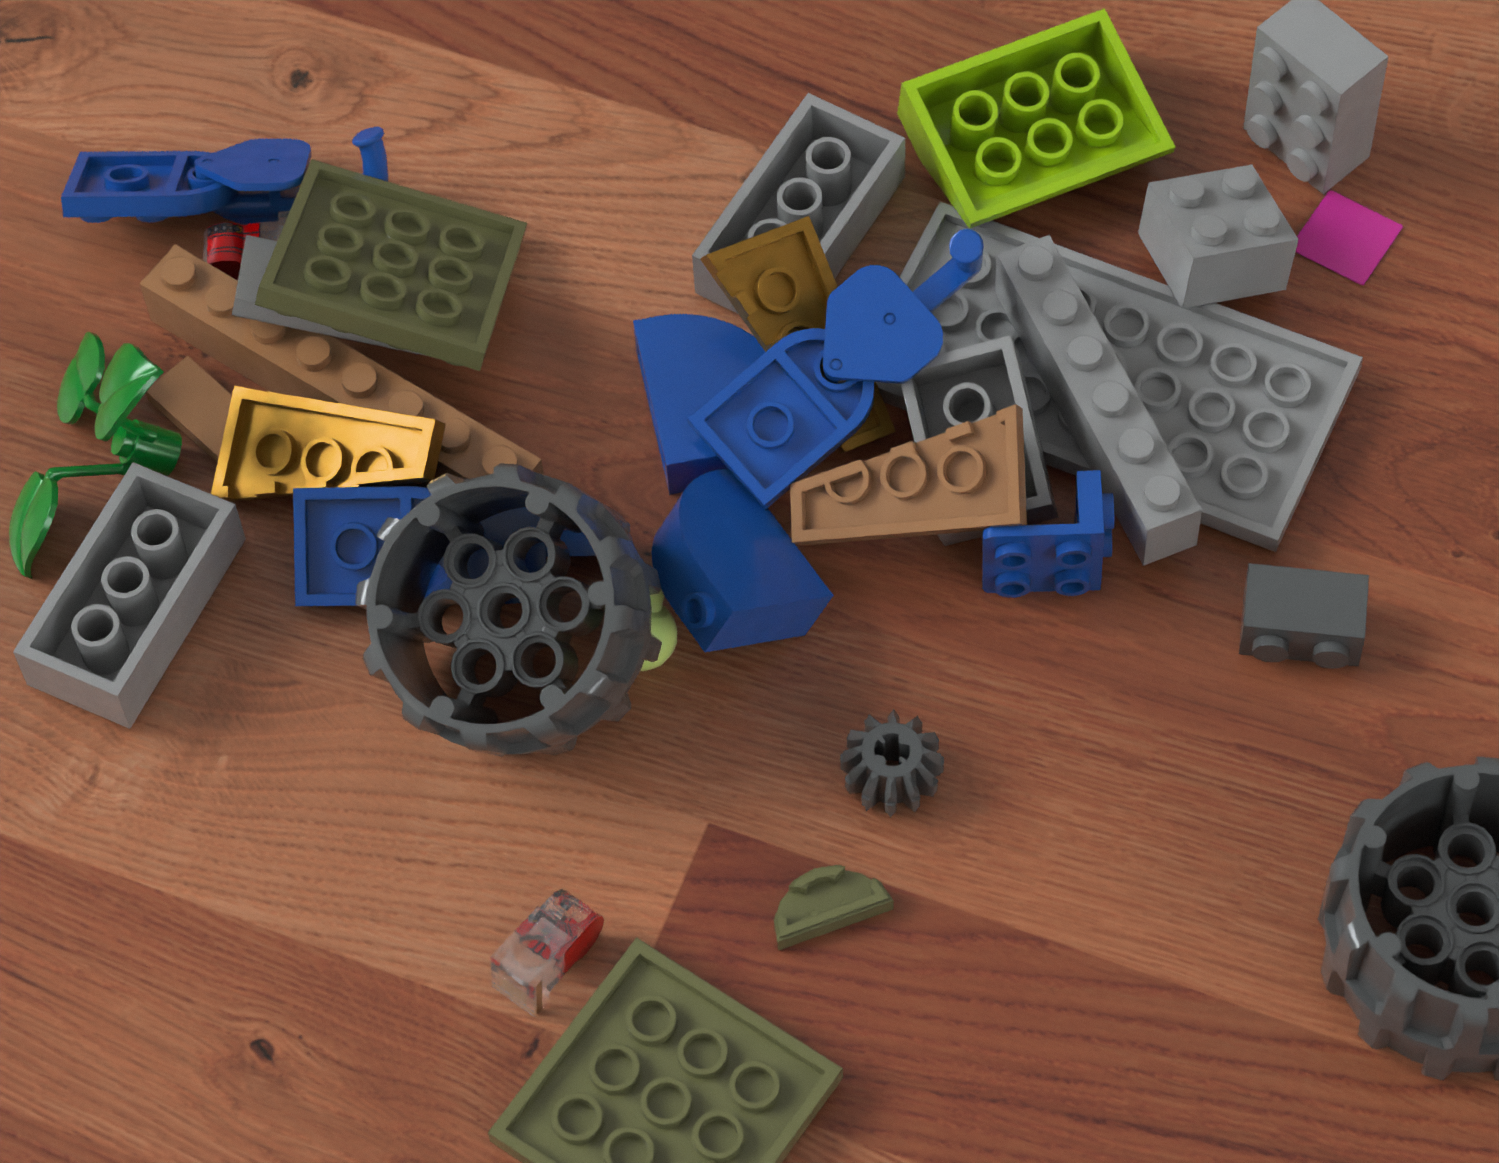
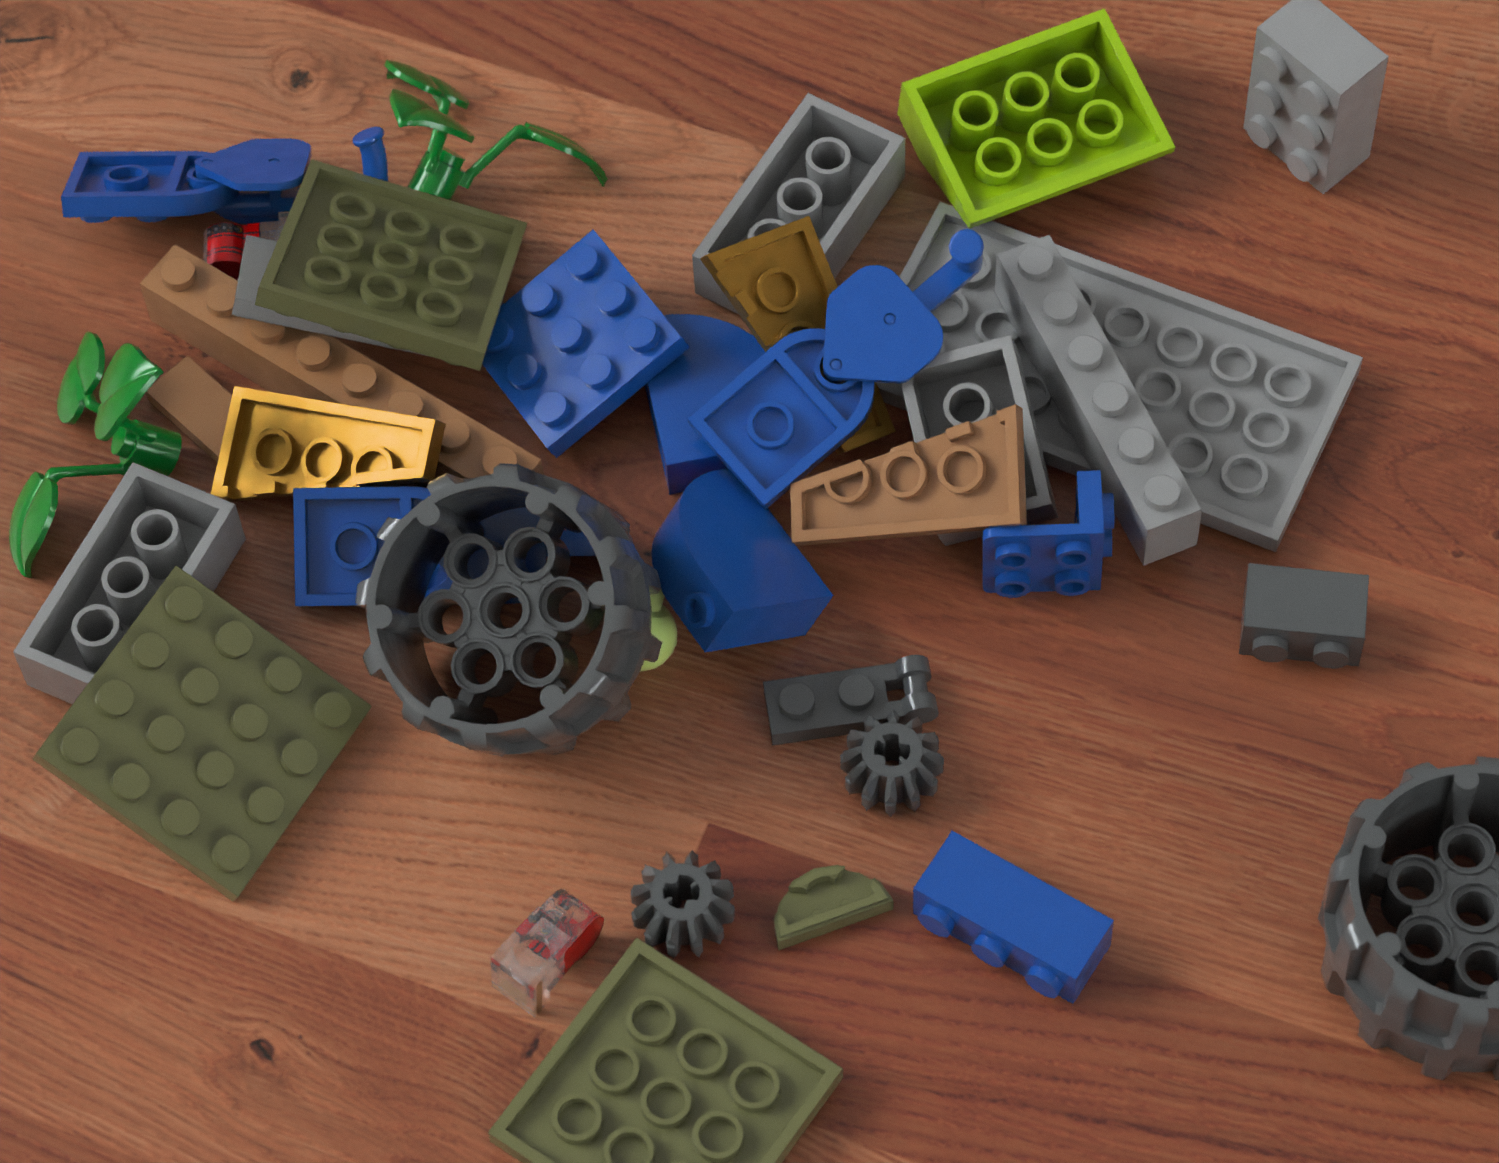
light grey brick [1138,165,1298,309] -> none
dark pink sticker [1295,190,1403,285] -> none
none -> olive plate [32,565,372,902]
none -> green plant [384,60,607,200]
none -> blue plate [482,229,690,458]
none -> dark grey gear [630,850,735,959]
none -> dark grey plate [763,655,939,746]
none -> blue brick [913,831,1114,1004]

